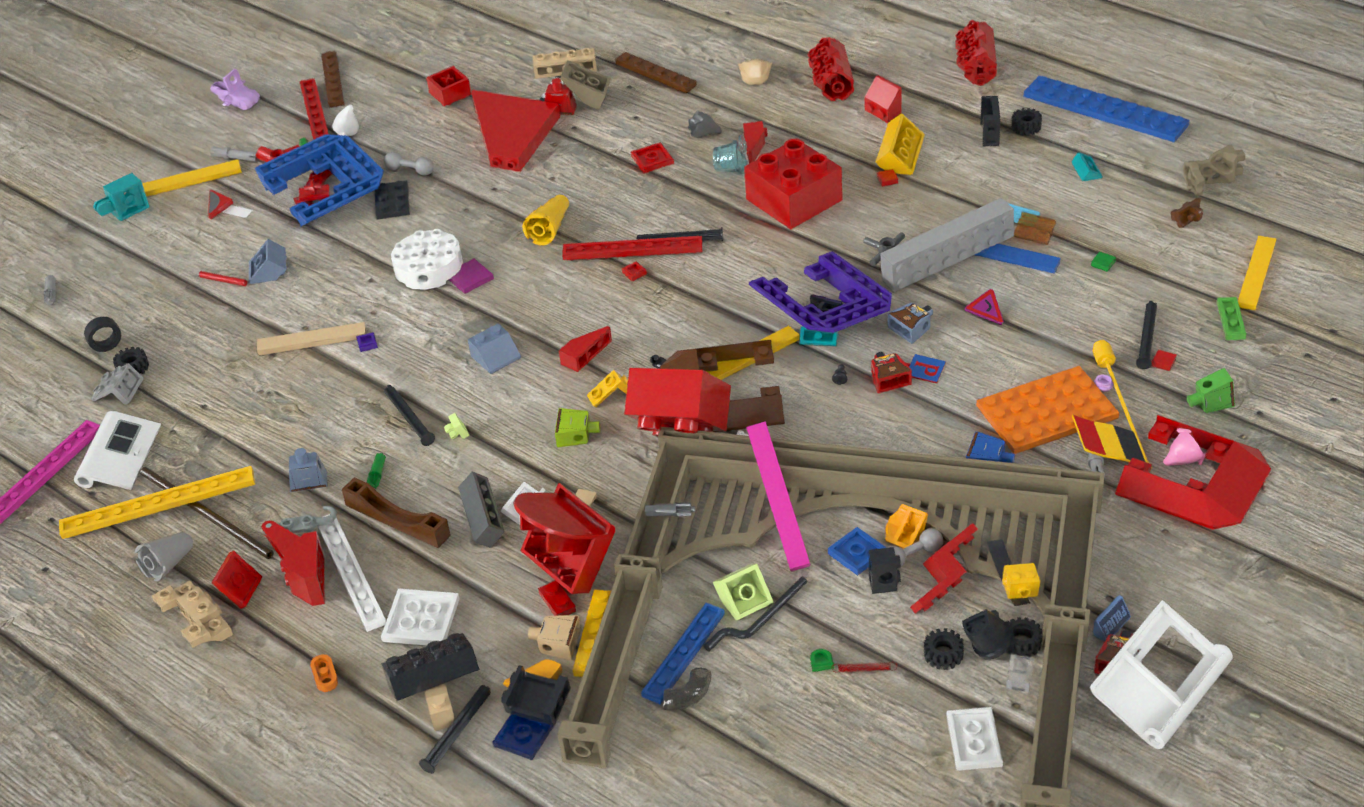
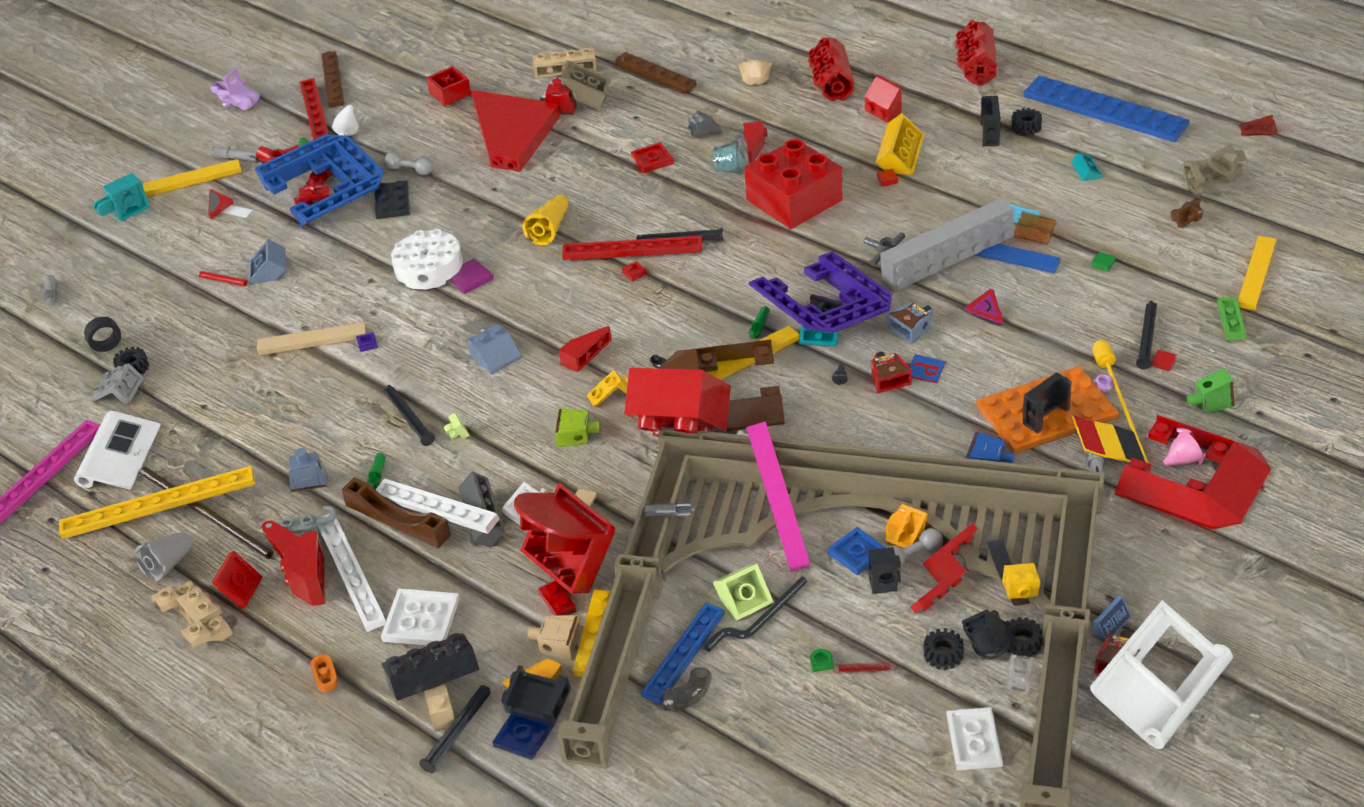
none -> white plate [376,479,500,534]
none -> green piece [748,306,770,339]
none -> black panel [1022,372,1072,433]
none -> clear red slope [1239,115,1278,136]

